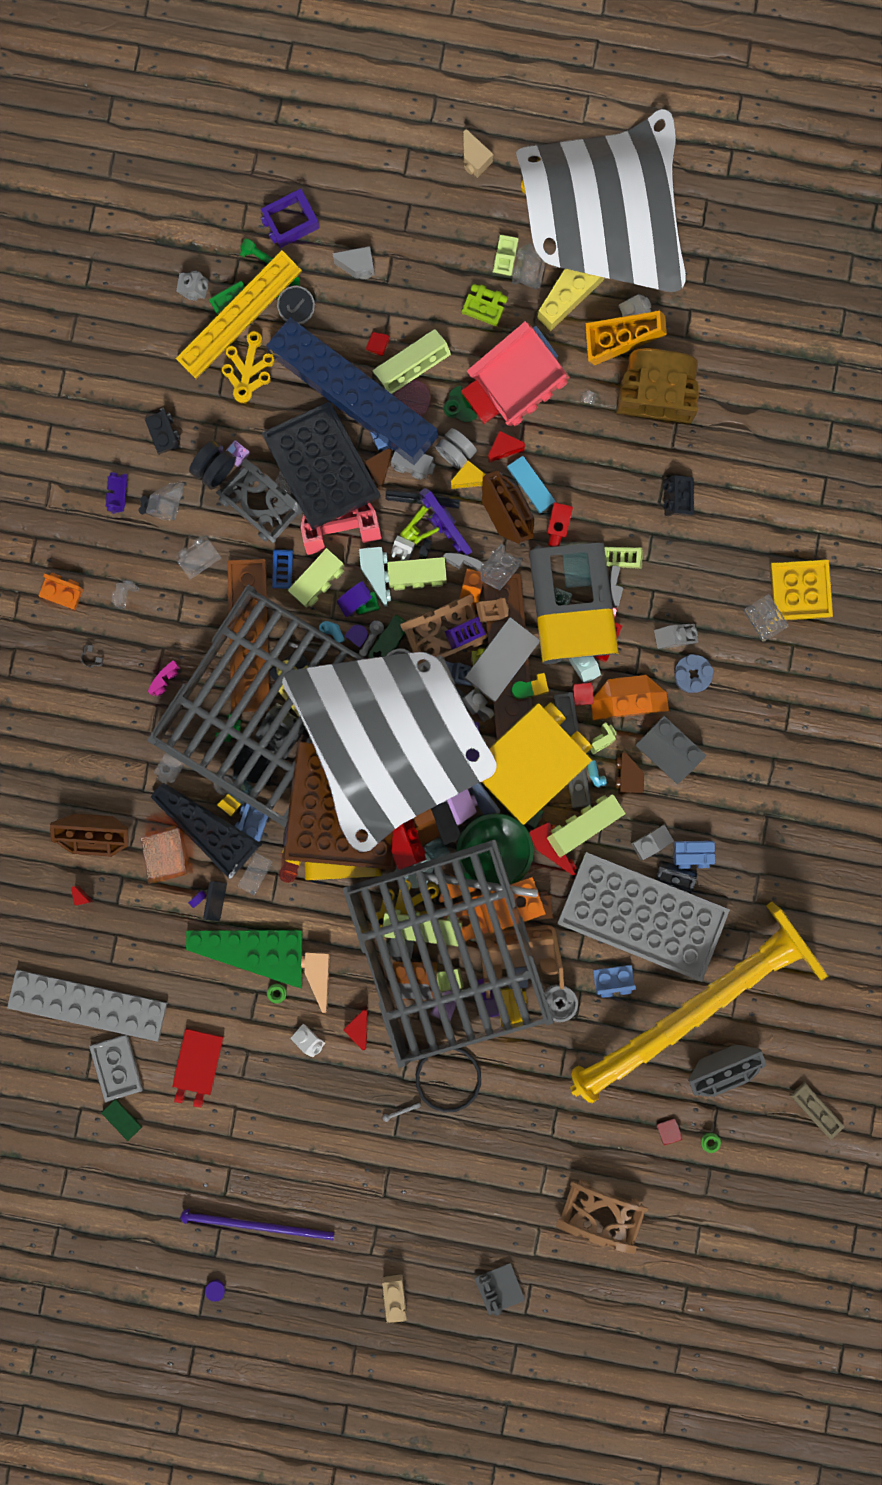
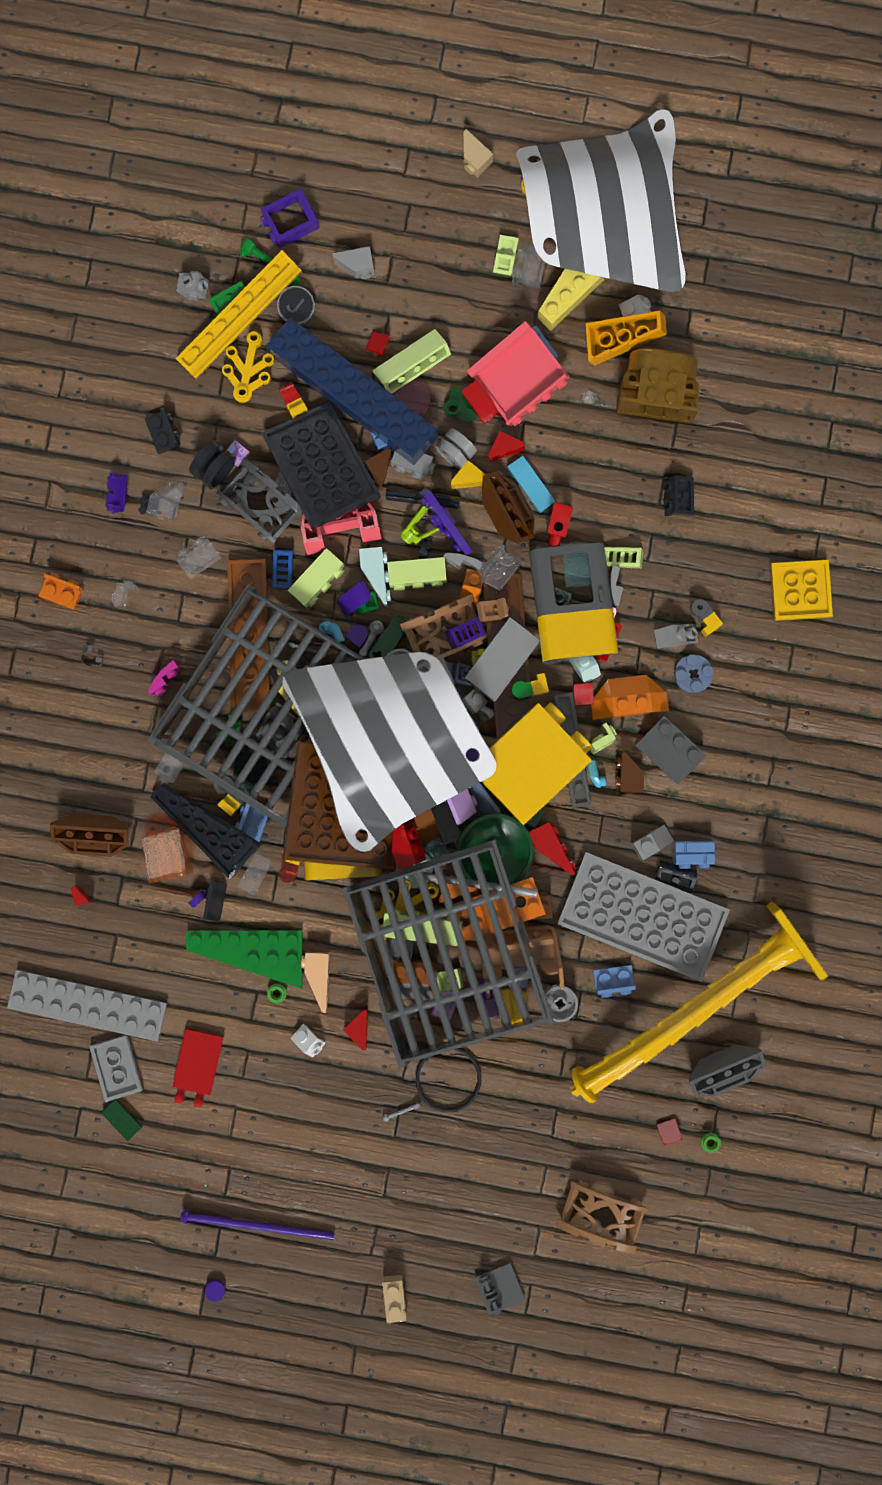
white tile [391,536,415,561] -> none
lime plate [462,284,508,327] -> none
yellowish green brick [547,795,626,857] -> none
clear bracket [744,594,789,642] -> none
dark tan tile [790,1082,845,1140] -> none
none -> leg [278,382,308,418]
none -> leg [690,599,723,638]

